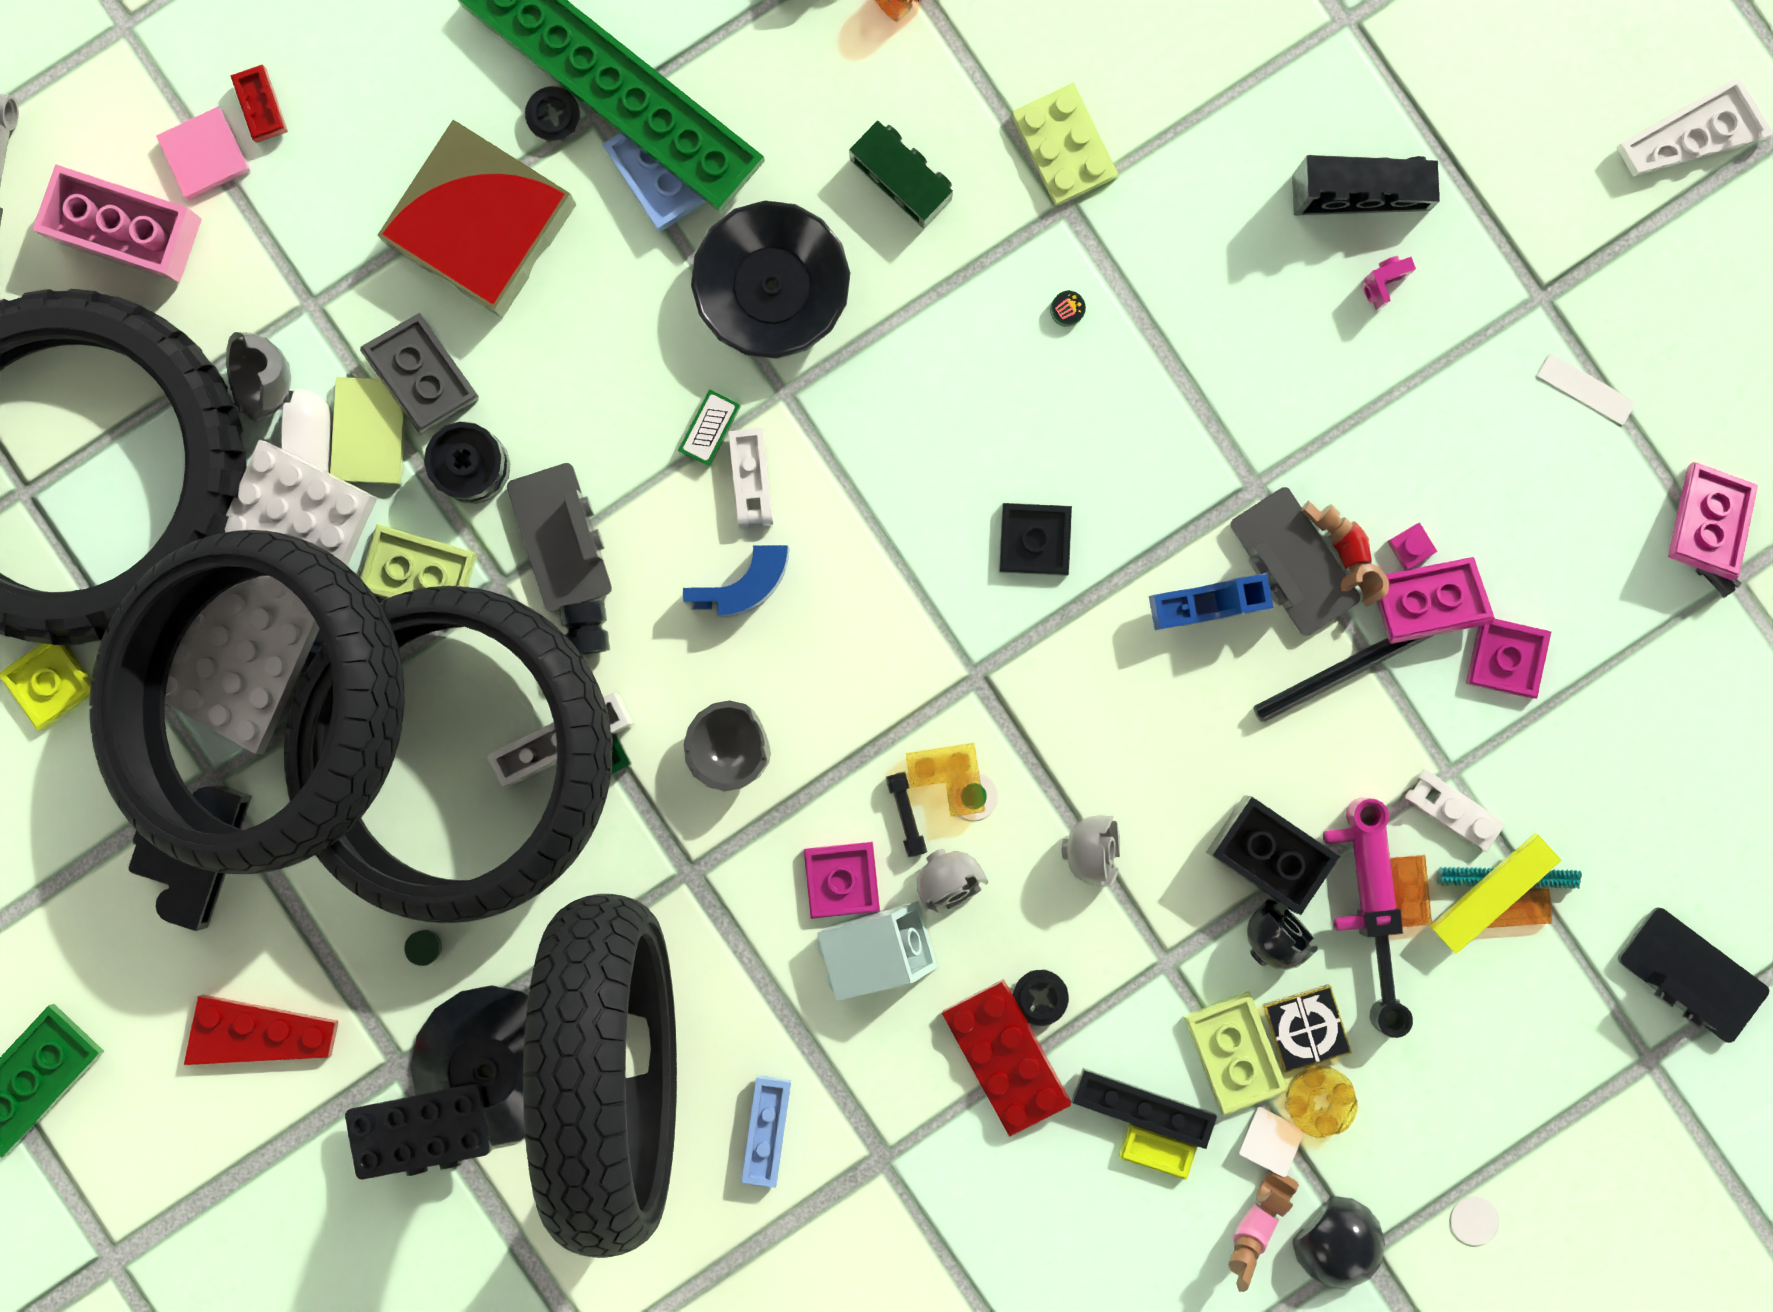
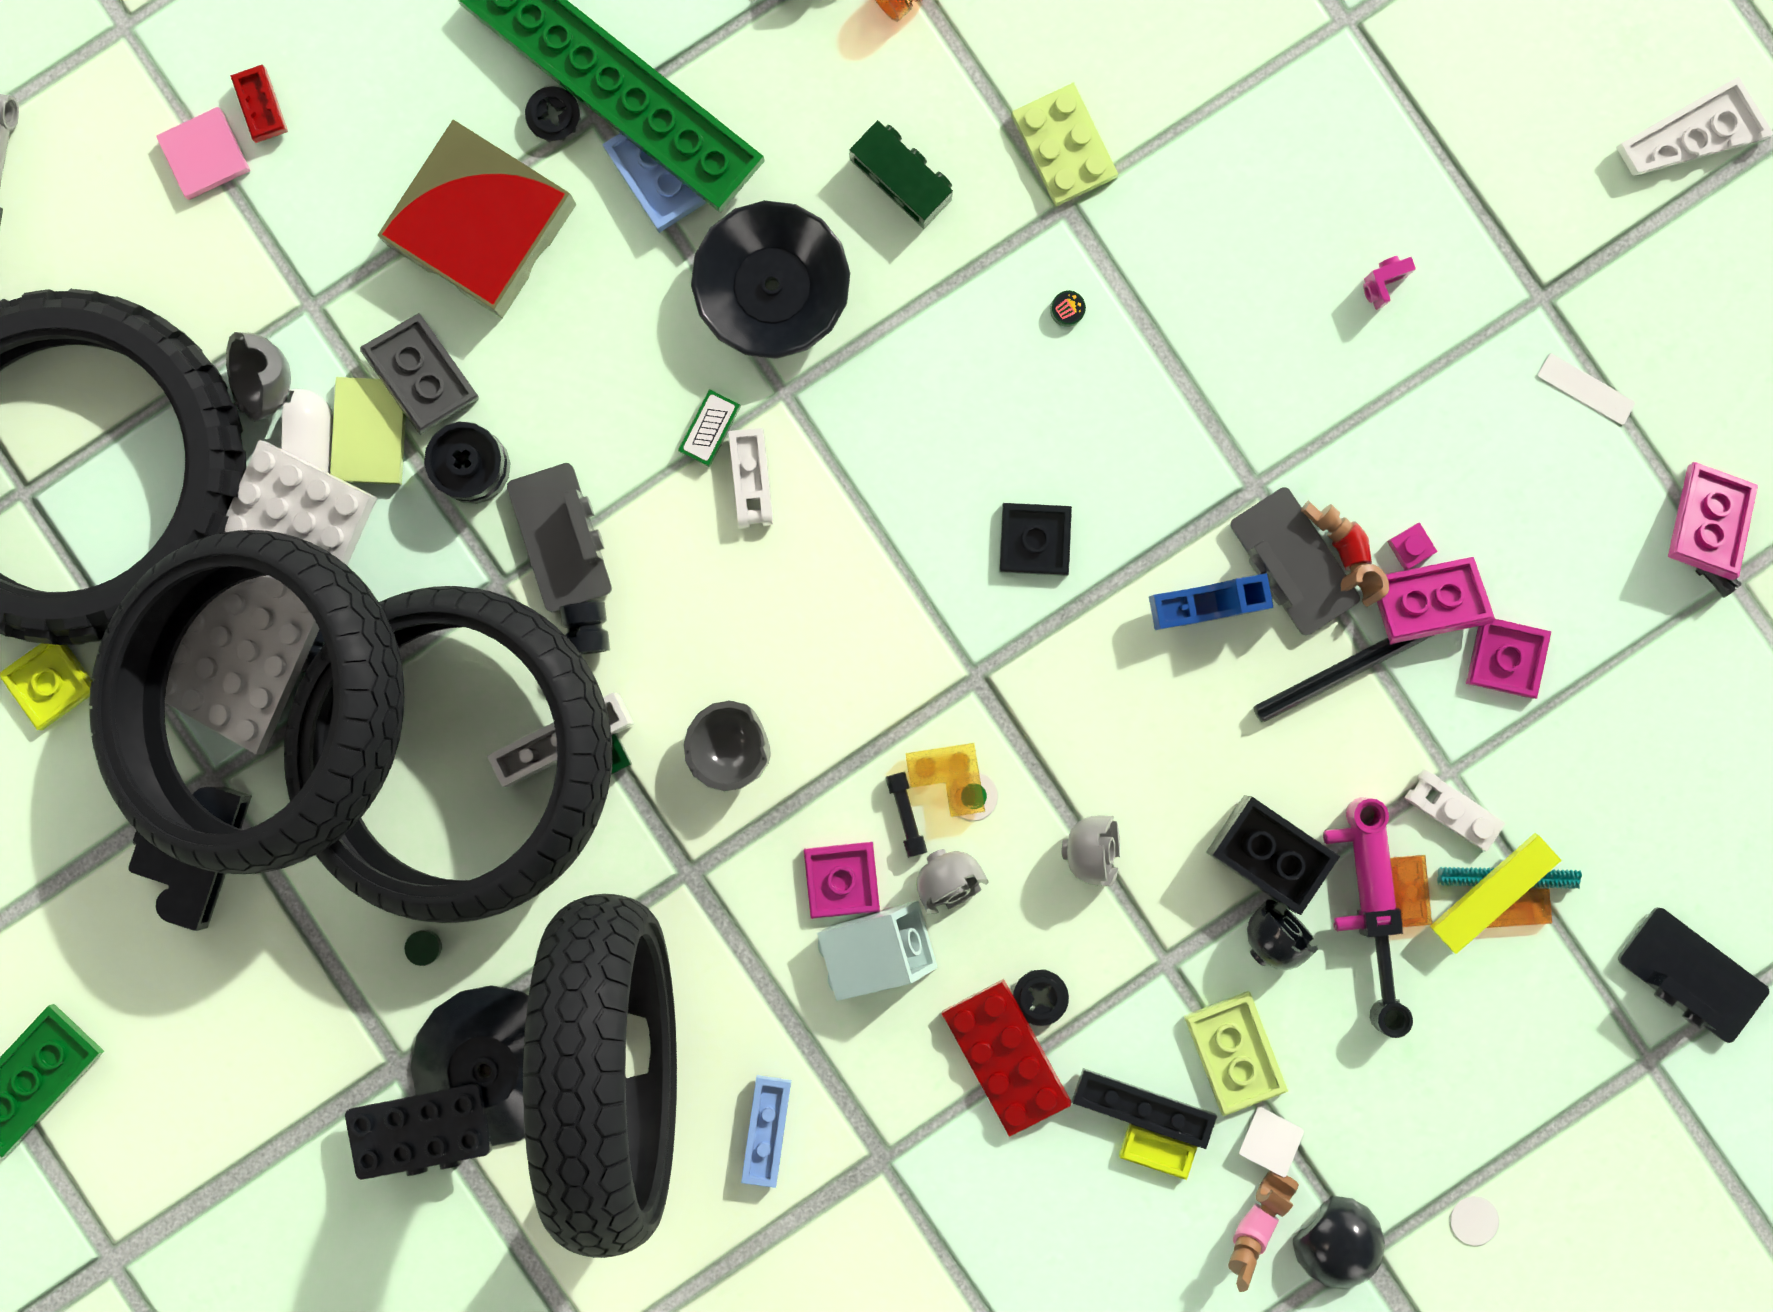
bright pink brick [32,164,202,283] -> none
red wing [184,994,339,1065] -> none
yellowish green tile [360,524,478,599] -> none
blue arch [683,545,790,618] -> none
tile [1262,984,1352,1073] -> none
clear yellow plate [1285,1065,1358,1138] -> none
black wedge [1292,155,1440,216] -> none

